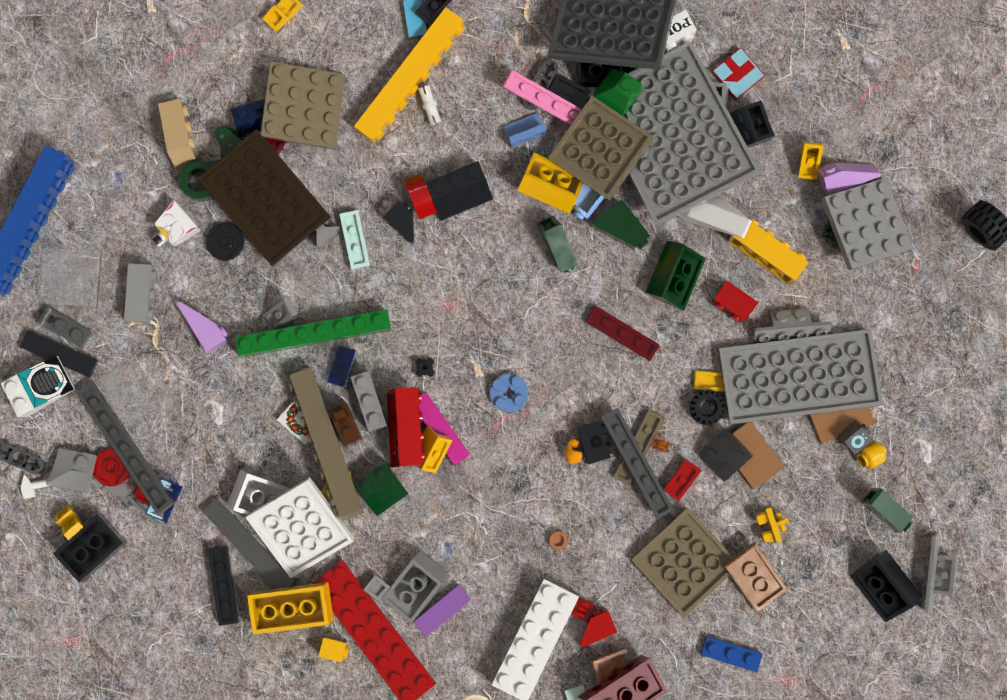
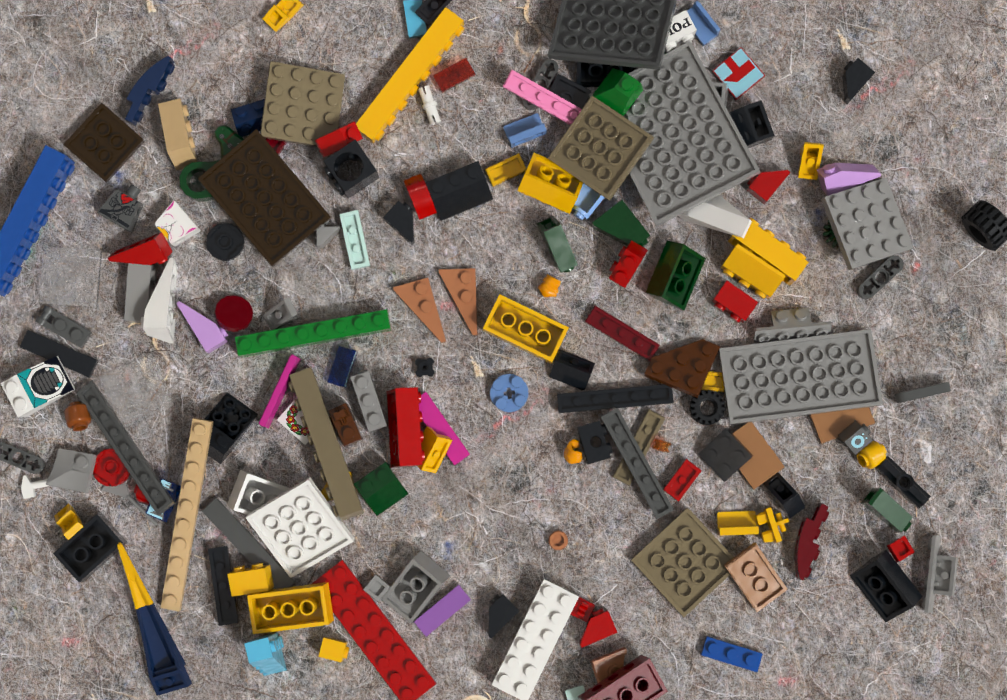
none -> dark brown plate [63,103,145,183]
none -> dark orange head [64,401,91,431]
none -> dark grey torso [97,184,143,233]
none -> red slope [108,232,173,265]
none -> dark blue plate [117,542,192,696]
none -> dark blue slope [125,56,175,126]
none -> white wedge [141,258,177,343]
none -> tan plate [160,418,213,612]
none -> black slope [204,393,258,464]
none -> dark red tile [214,295,253,332]
none -> yellow brick [227,563,274,597]
none -> medium azure wedge [244,632,287,676]
none -> dark pink tile [259,354,301,429]
none -> red slope [315,121,363,157]
none -> black brick [323,139,379,199]
none -> nougat wing [393,278,446,343]
none -> clear red plate [433,58,475,93]
none -> nougat wing [439,268,477,336]
none -> yellow brick [483,294,569,364]
none -> yellow tile [485,153,527,187]
none -> black slope [489,594,519,639]
none -> light orange arm [538,274,561,298]
none -> black panel [549,349,595,390]
none -> black plate [557,384,674,413]
none -> red brick [609,241,648,288]
none -> reddish brown plate [644,339,720,398]
none -> medium blue panel [687,0,720,46]
none -> yellow panel [717,511,759,536]
none -> yellow slope [720,243,786,299]
none -> red slope [746,170,790,204]
none -> black slope [763,472,805,518]
none -> dark red slope [794,503,829,581]
none -> black slope [842,58,875,104]
none -> dark grey beam [857,255,904,300]
none -> black piece [876,456,931,509]
none -> red tile [887,535,914,562]
none -> dark grey beam [895,382,951,403]

